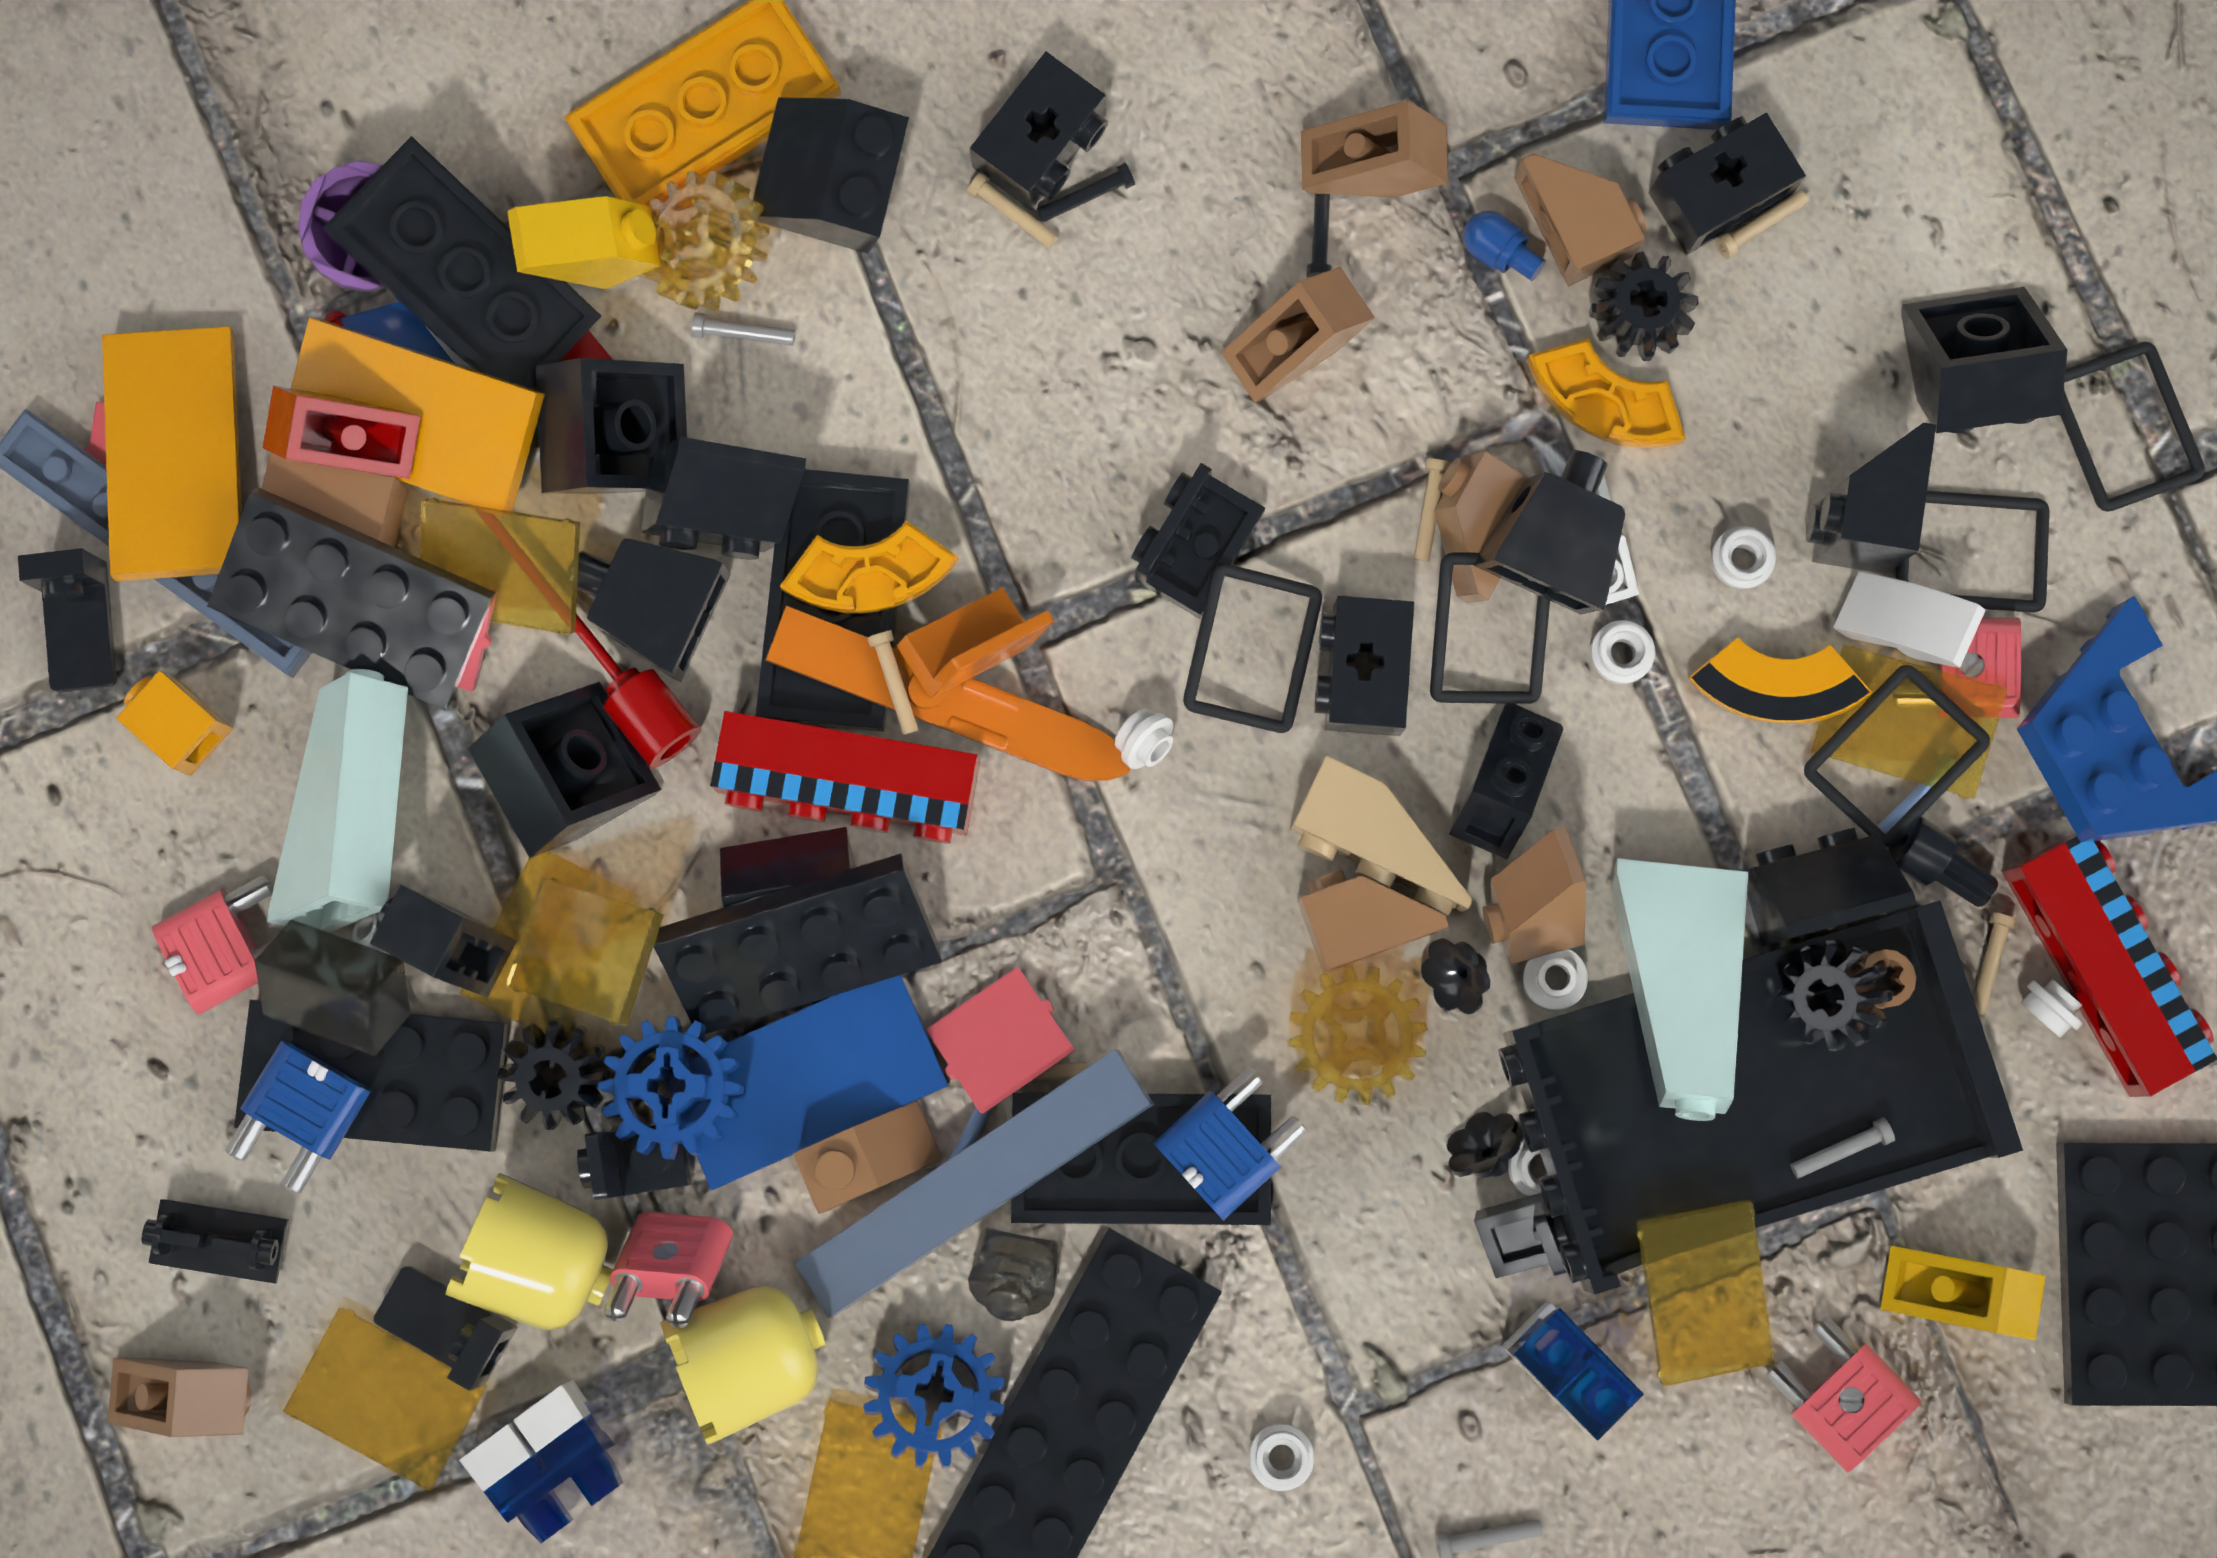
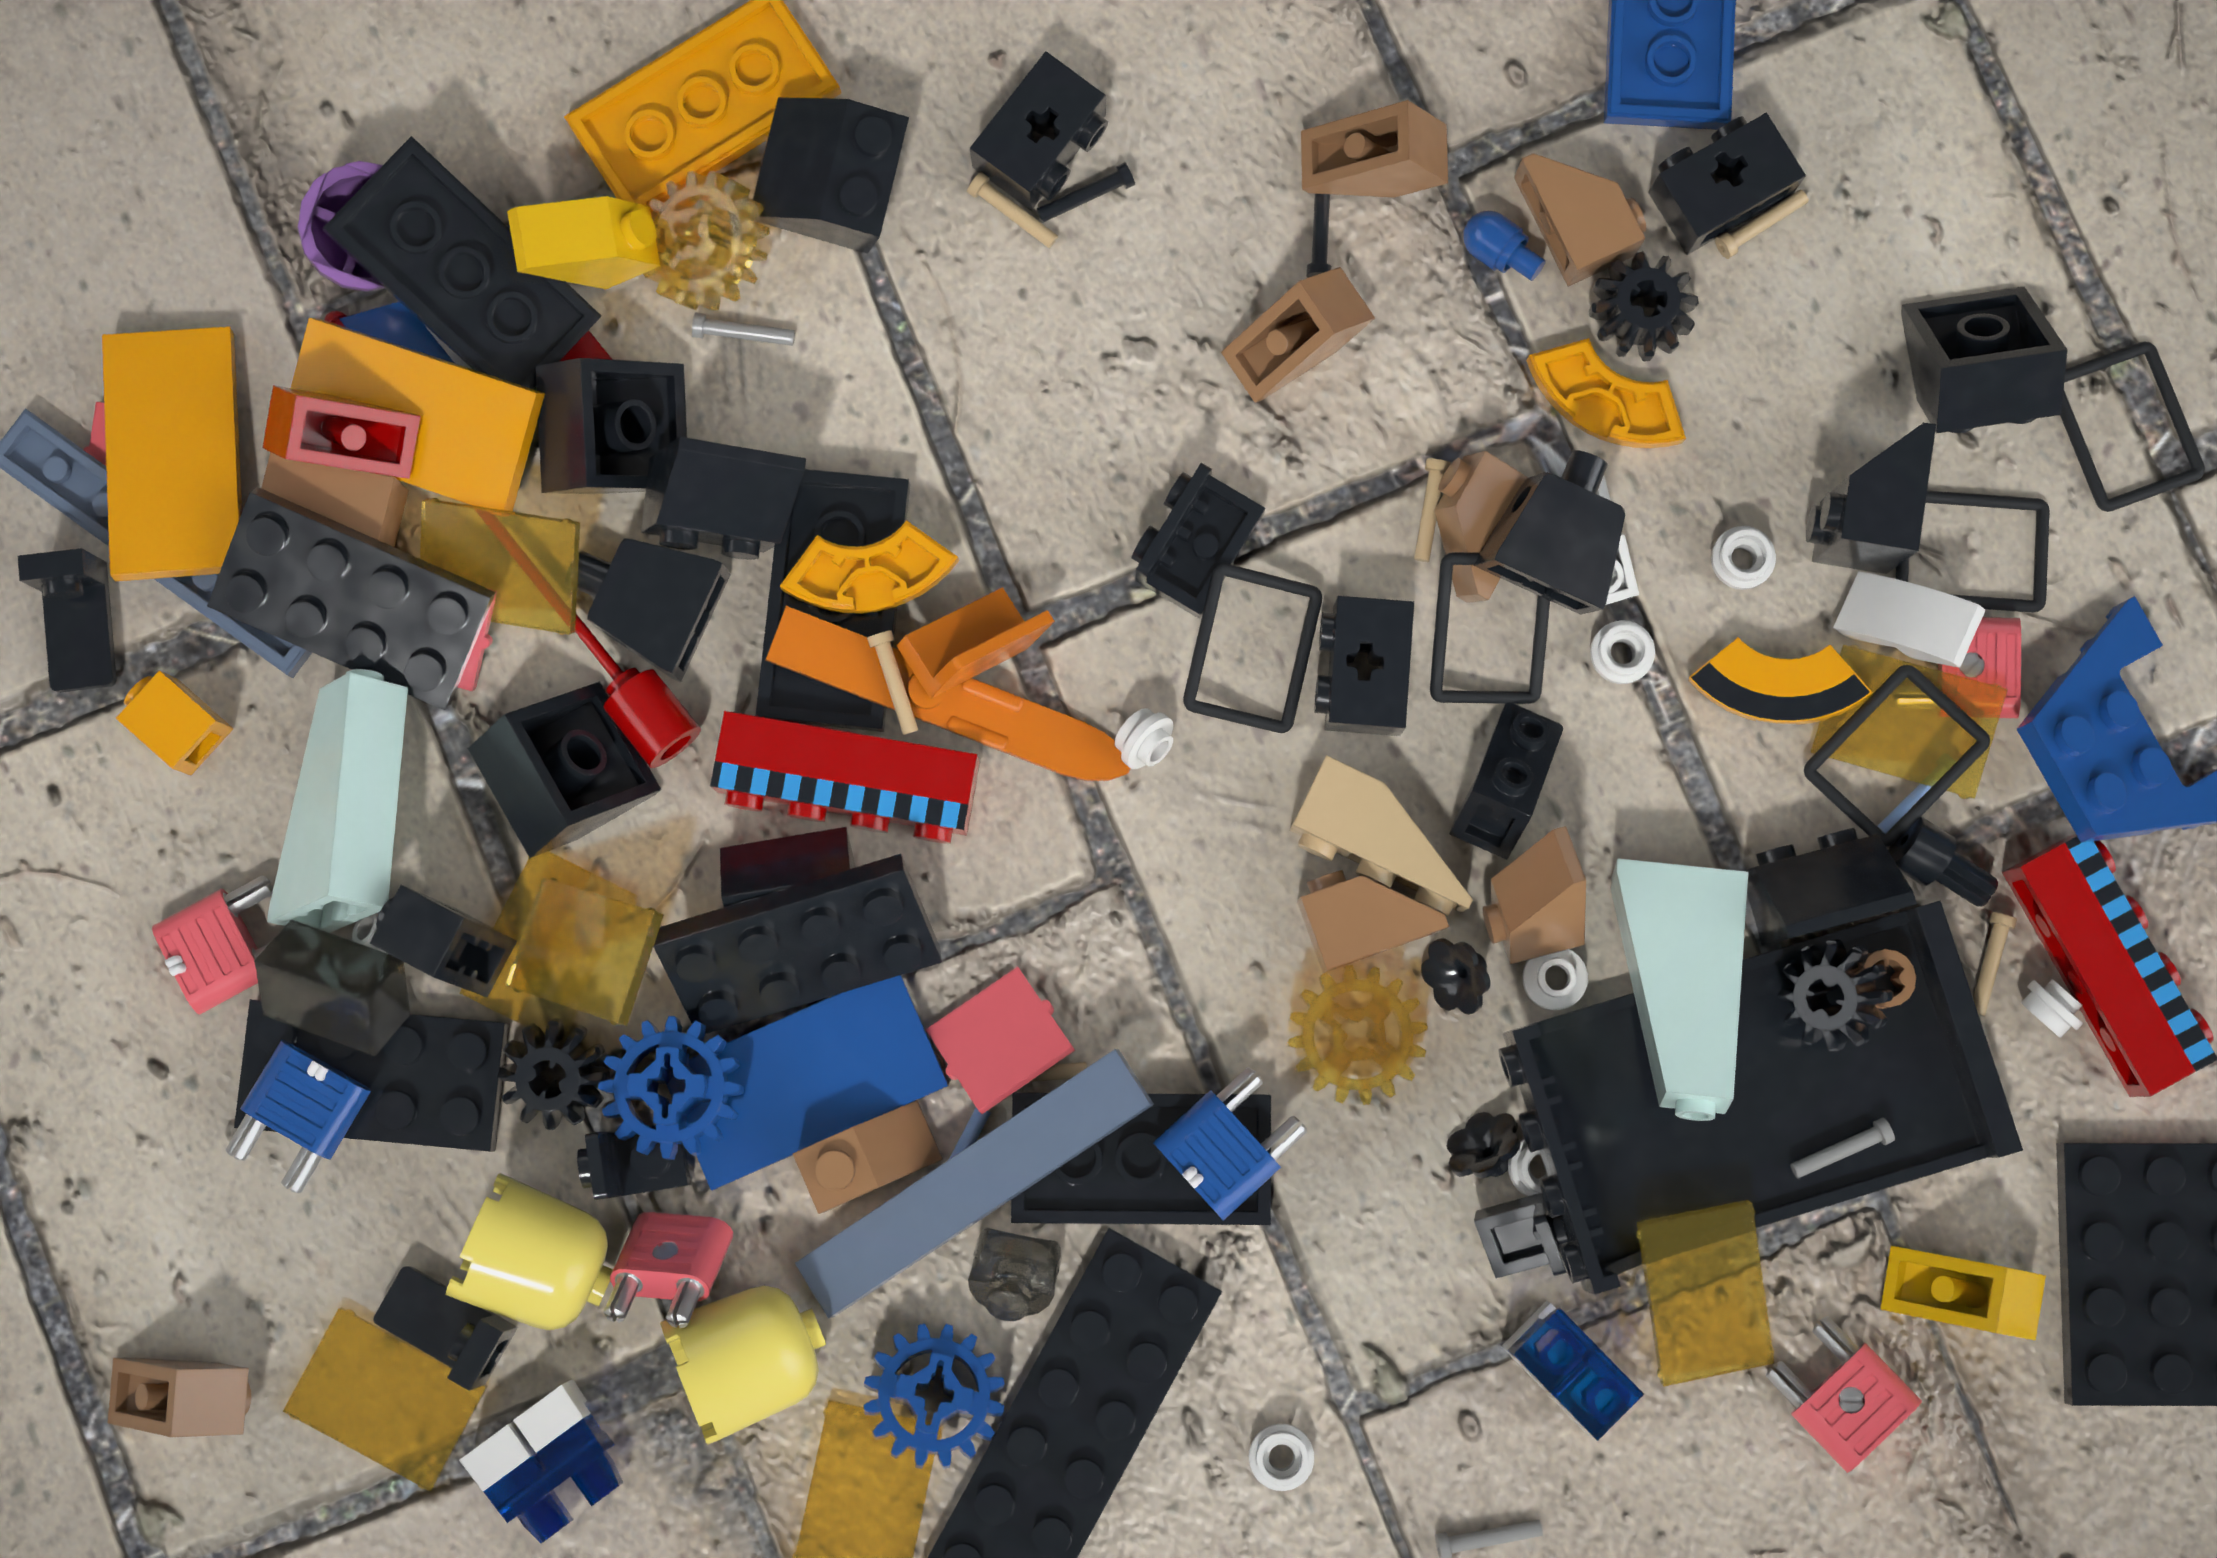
black hinge [141,1199,289,1284] -> none

